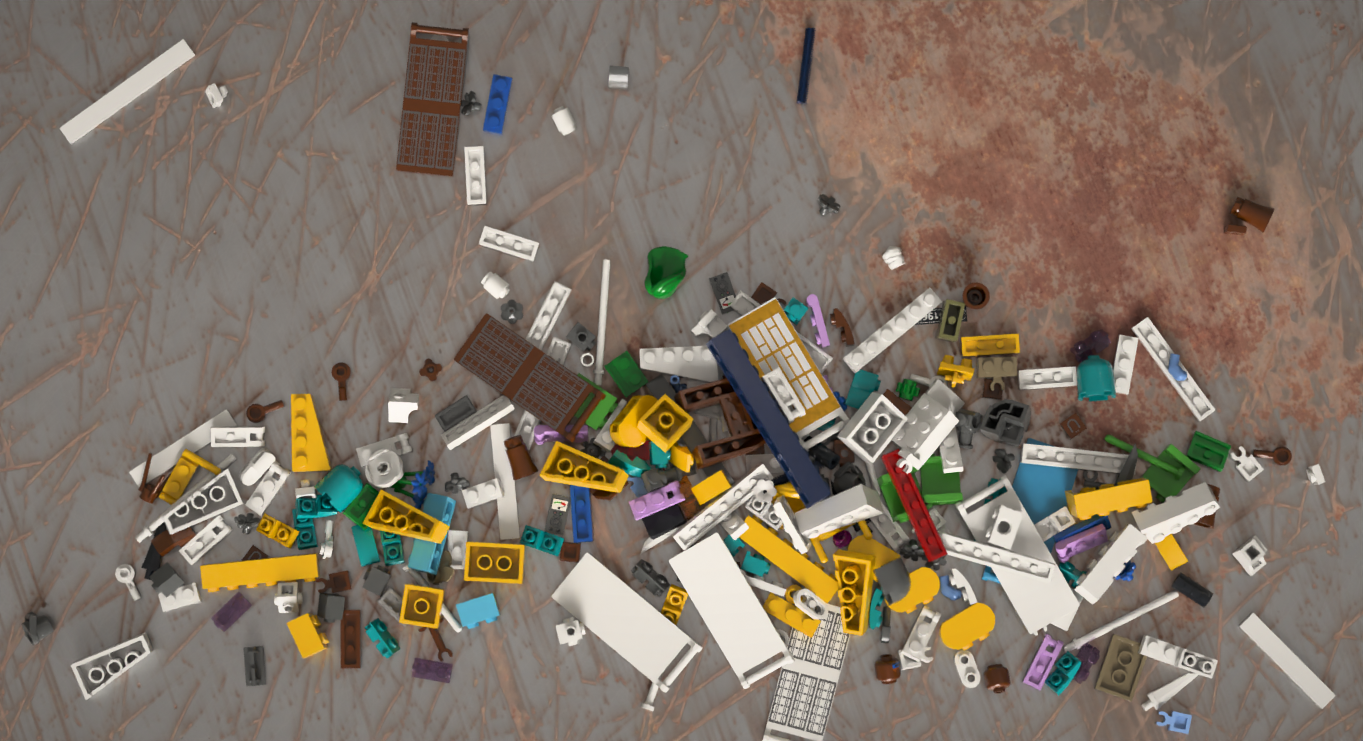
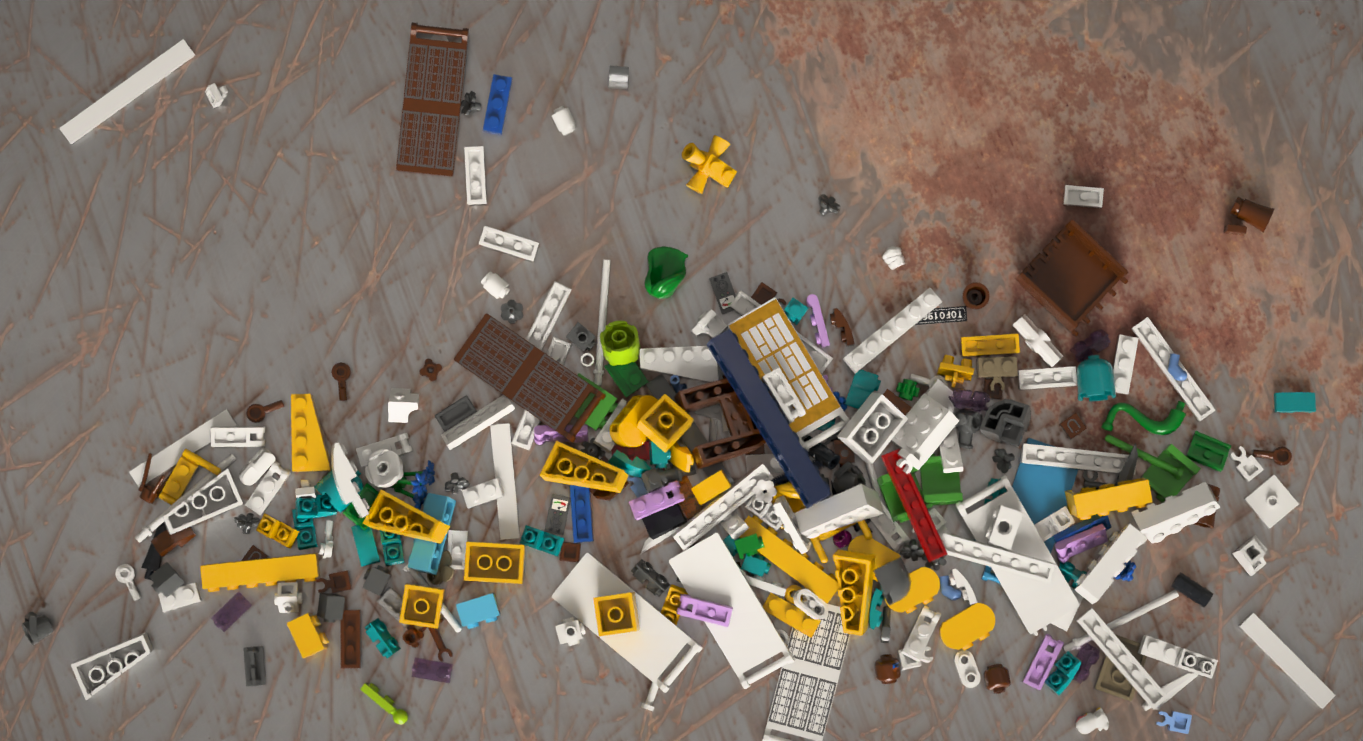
white plate [179,515,233,565] -> none
reddish brown plant [503,435,538,480] -> none
dark blue axle [797,28,816,104] -> none
olive brick [936,299,965,342] -> none
yellow slope [1155,533,1188,571] -> none
white plate [1306,464,1325,485] -> none
none -> white slope [331,442,370,518]
none -> lime plate [360,682,408,724]
none -> reddish brown plate [403,625,424,648]
none -> yellow brick [593,592,640,636]
none -> lime brick [600,321,641,366]
none -> lavender plate [677,594,733,627]
none -> yellow brick [681,135,737,194]
none -> green brick [734,534,765,559]
none -> hinge [948,388,990,412]
none -> white piece [1012,314,1064,367]
none -> reddish brown windscreen [1015,219,1129,337]
none -> white plate [1063,185,1104,208]
none -> white animal [1075,707,1109,734]
none -> white plate [1077,608,1168,710]
none -> green animal [1101,401,1186,436]
none -> white plate [1244,475,1299,529]
none -> teal slope [1274,392,1316,413]

